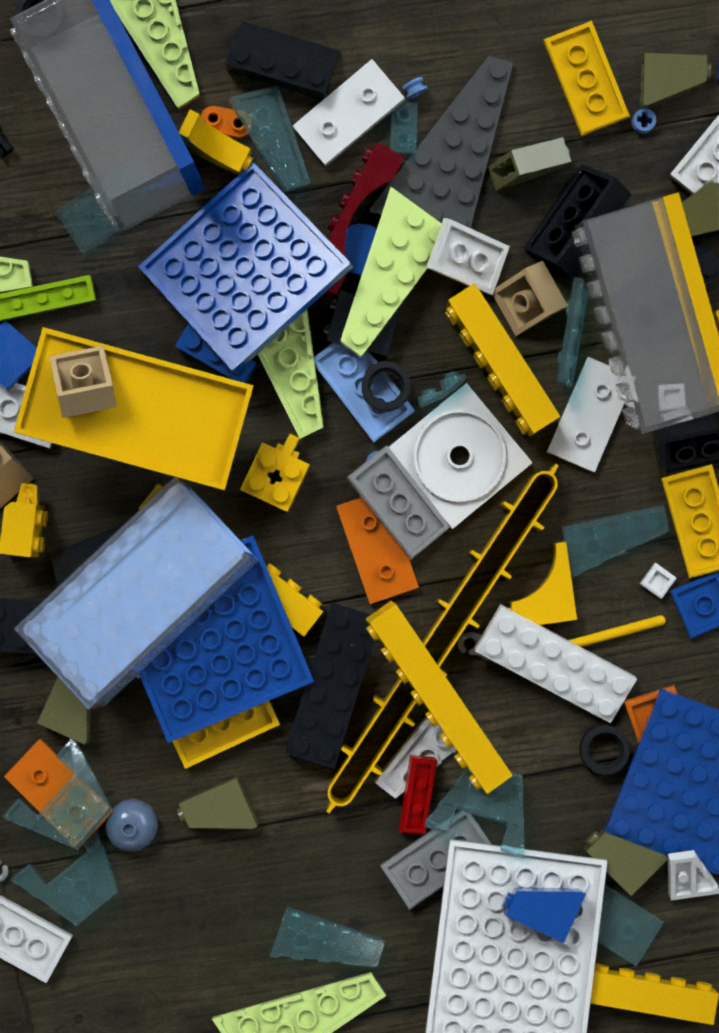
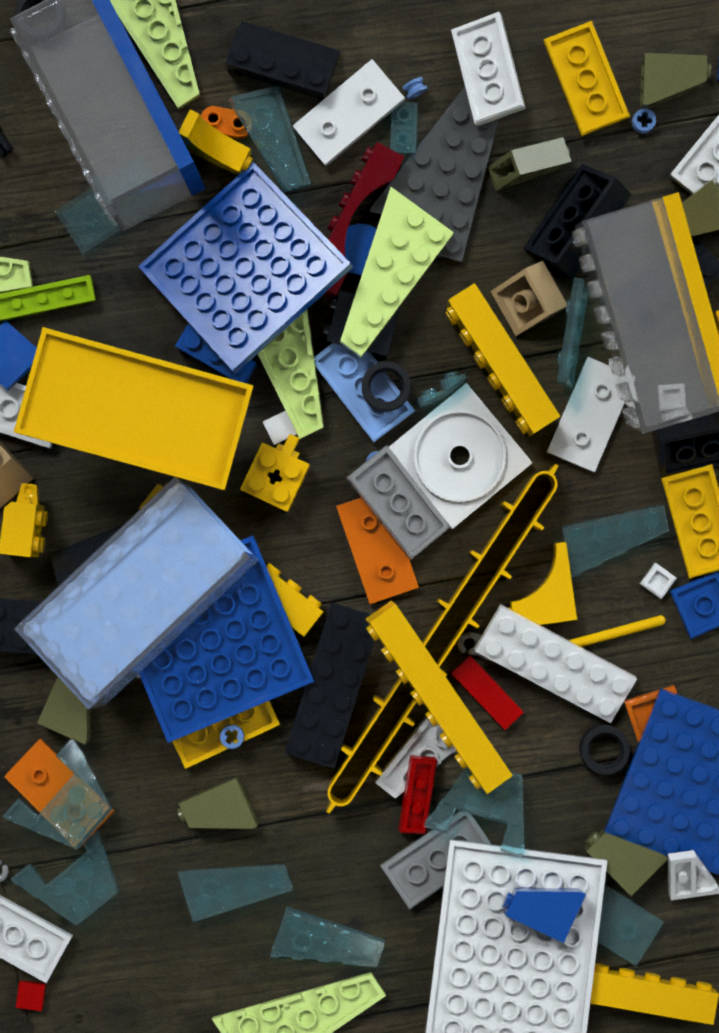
tan slope [49,346,117,418] -> none
sand blue cylinder [105,799,159,852] -> none
white plate [426,218,510,295] -> none
none -> red tile [16,980,46,1011]
none -> clear light blue wing [177,864,293,922]
none -> medium blue bush [220,724,244,749]
none -> white tile [263,411,297,446]
none -> white plate [451,12,526,126]
none -> red tile [451,655,524,730]

